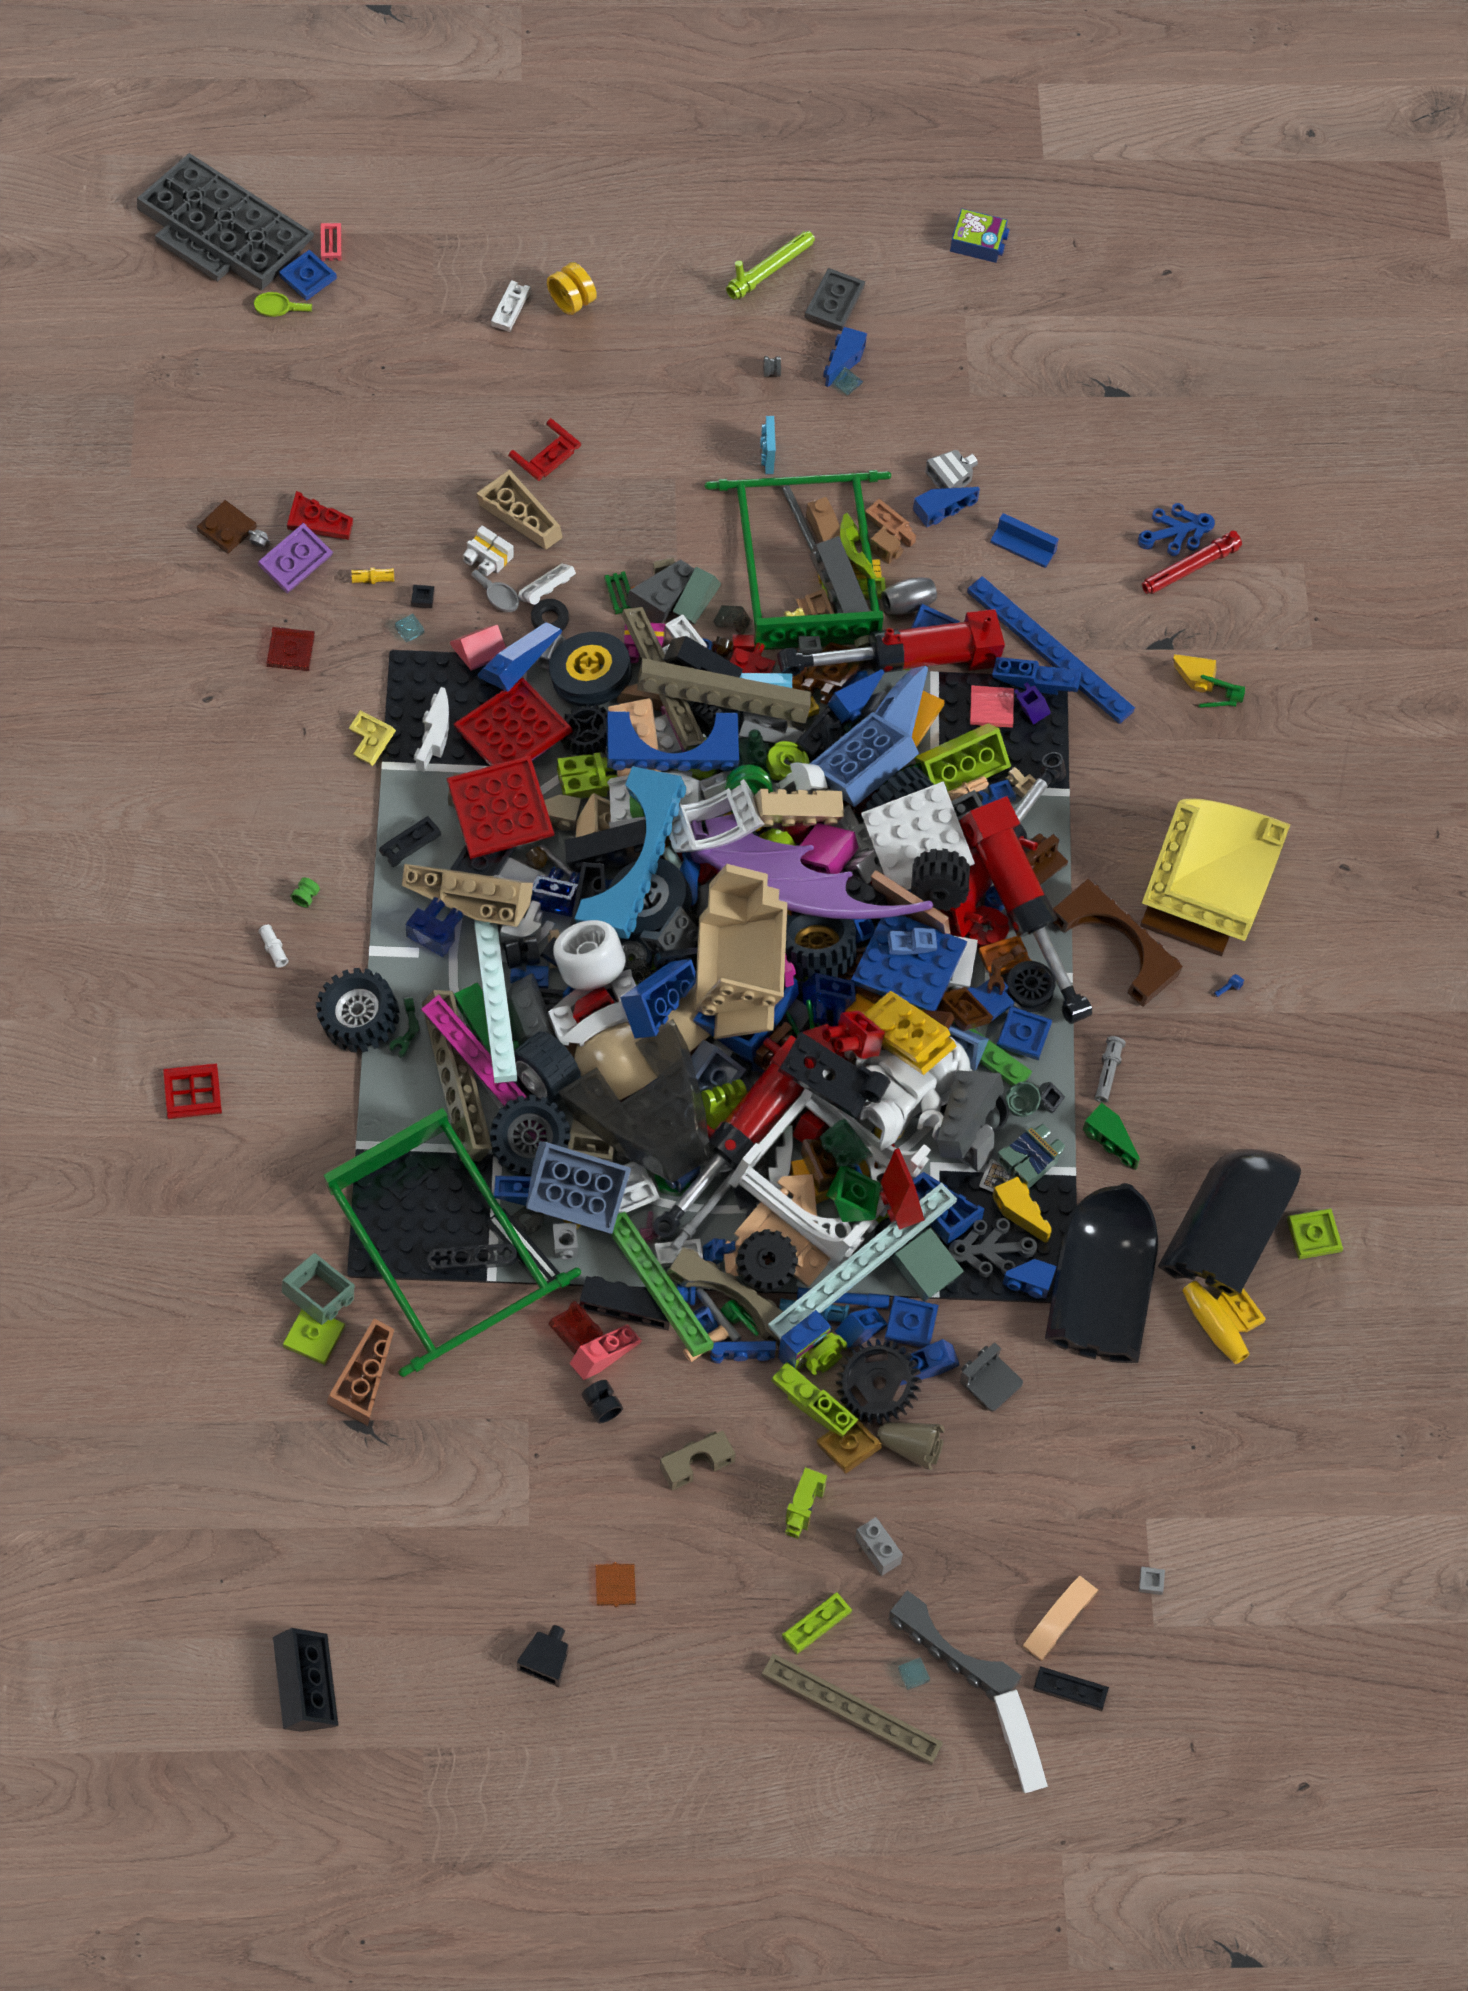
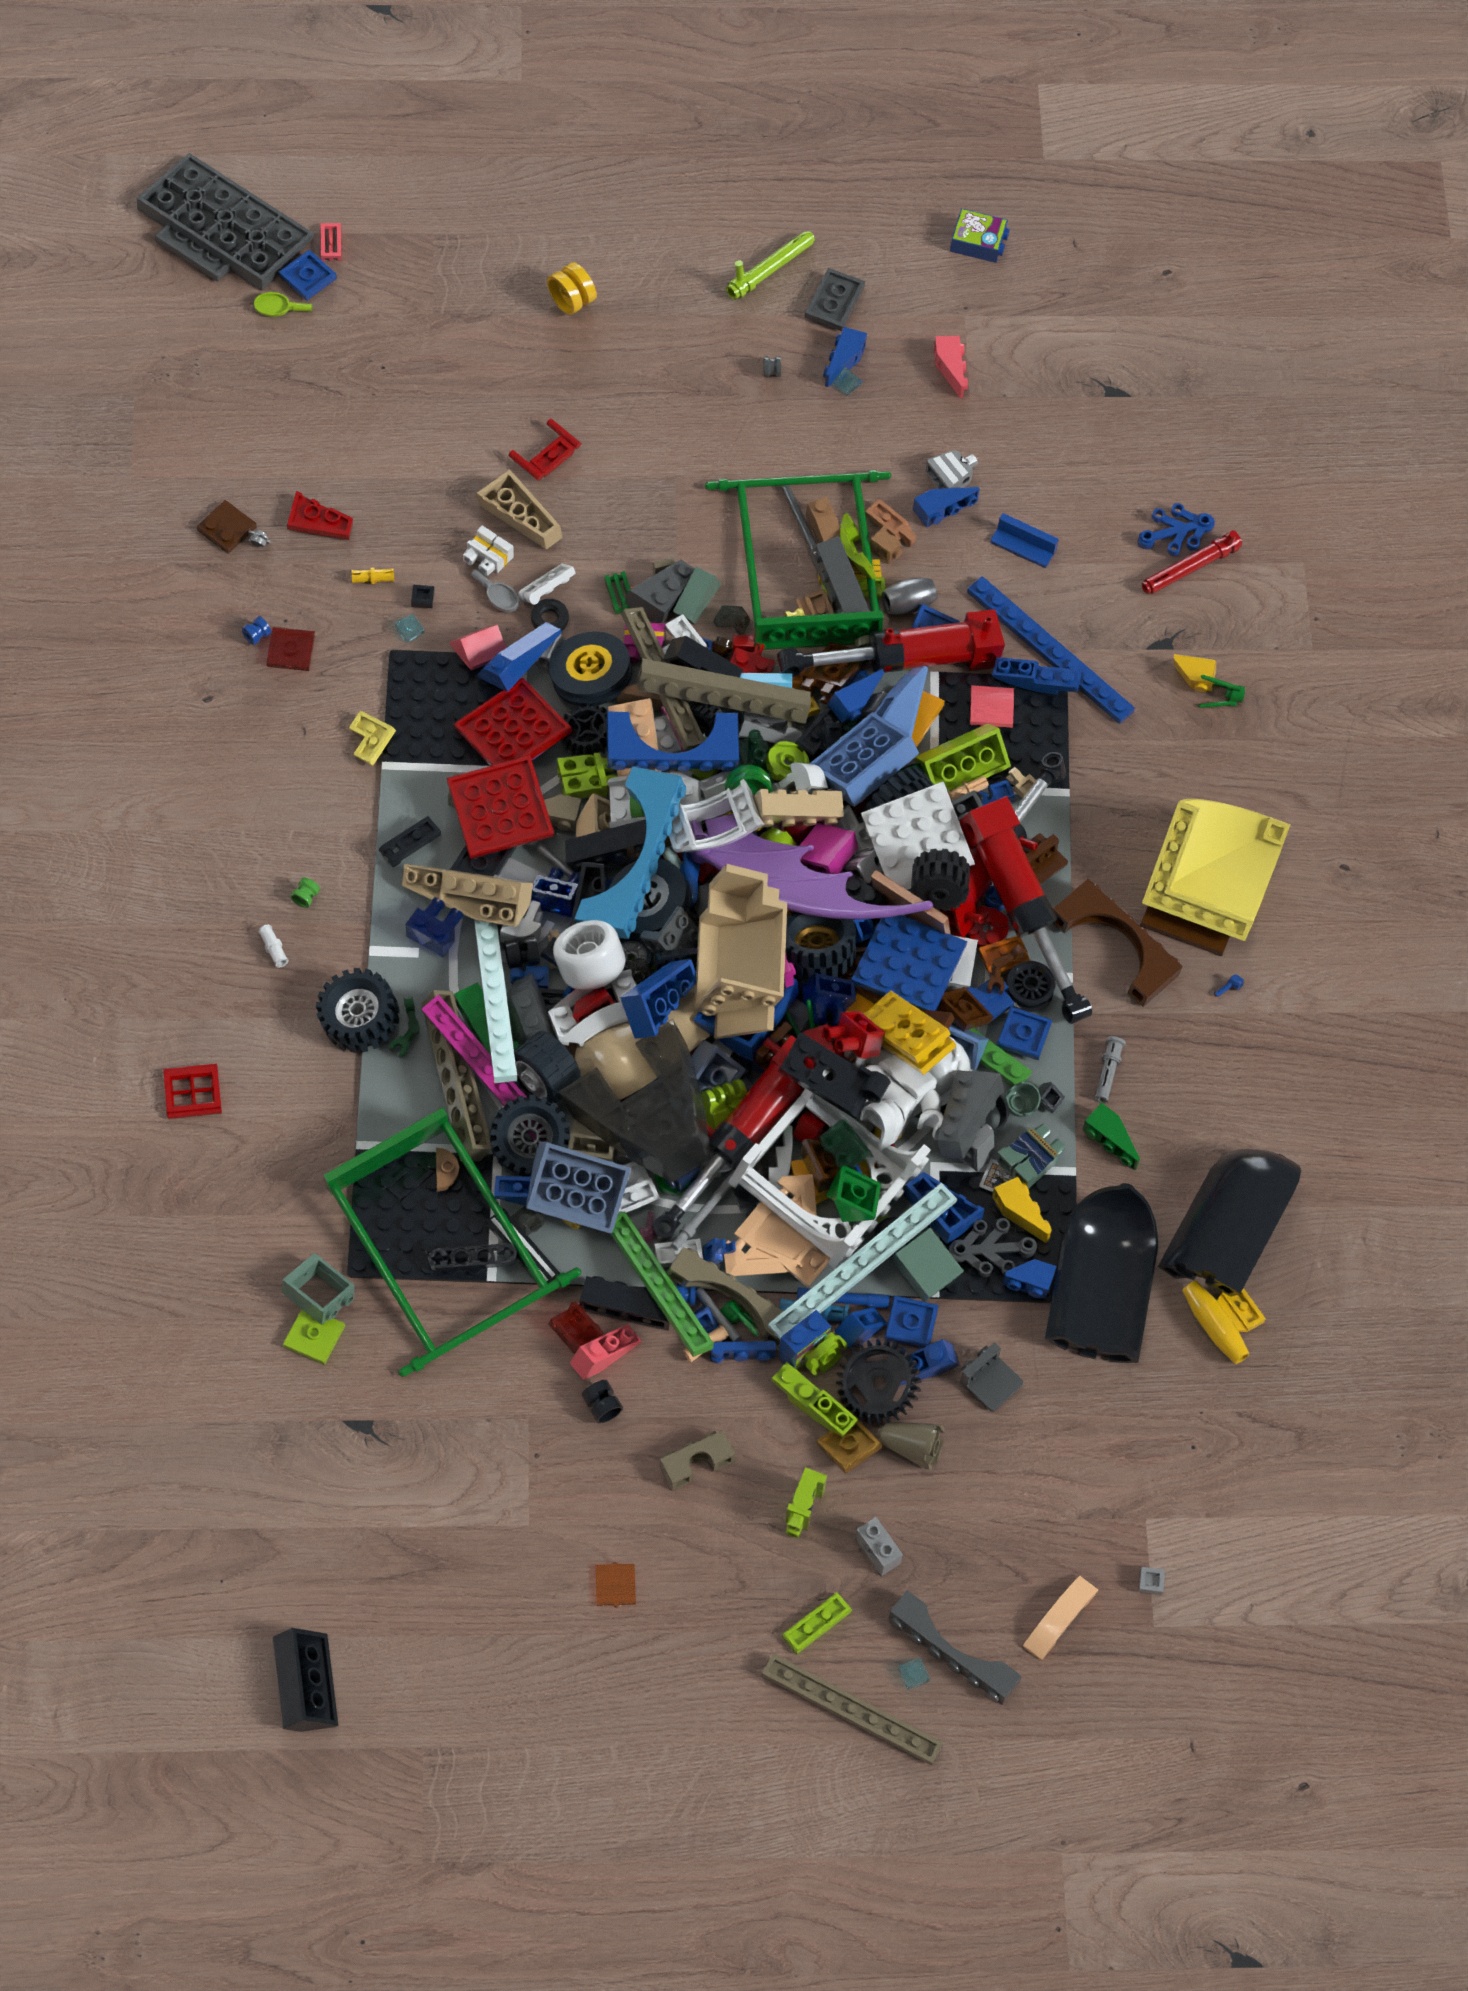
medium lavender plate [258,523,333,594] -> none
nougat wedge [327,1318,394,1426] -> none
white slope [414,687,449,772] -> none
white plate [491,281,531,332] -> none
black torso [517,1625,569,1687] -> none
dark brown plate [525,847,548,869] -> none
light grey brick [553,1223,578,1260] -> none
black wheel [735,1229,798,1293] -> none
medium azure plate [760,416,776,474] -> none
dark grey tile [798,636,822,655] -> none
red slope [880,1148,925,1230] -> none
medium blue slope [887,928,937,955] -> none
white slope [993,1690,1048,1793] -> none
dark purple brick [1014,682,1051,724] -> none
black tile [1033,1666,1109,1711] -> none
lime plate [1287,1208,1343,1260] -> none
none -> blue wheel [242,616,271,645]
none -> medium nougat plate [436,1148,459,1192]
none -> coral slope [934,336,968,398]

